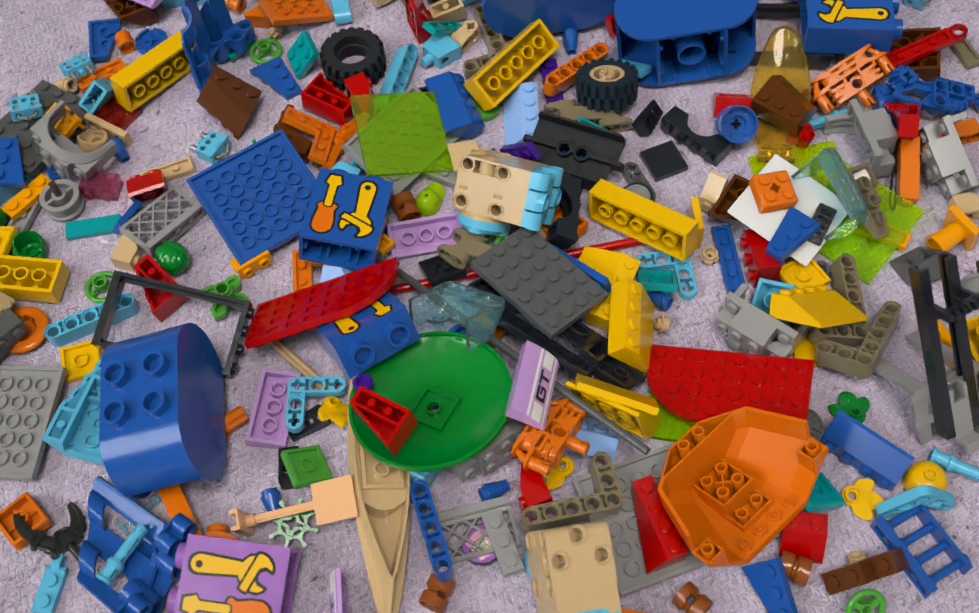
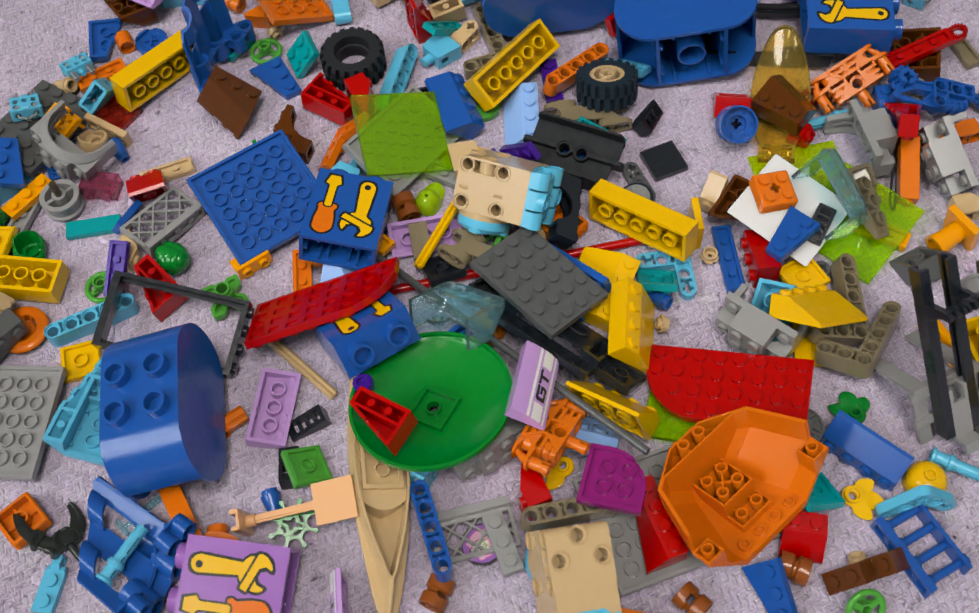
medium azure piece [189,130,231,165] -> none
orange plate [282,106,336,166] -> none
medium azure beam [285,376,347,433] -> none
yellow plate [318,396,348,428] -> none
blue cone [478,479,510,501] -> none
blue cone [562,28,579,55] -> none
yellow tile [575,373,659,416] -> none
black arch [660,106,731,167] -> none
none -> dark purple plate [103,240,131,296]
none -> dark tan tile [408,221,433,261]
none -> yellow axle [414,202,459,270]
none -> magenta plate [576,443,646,516]

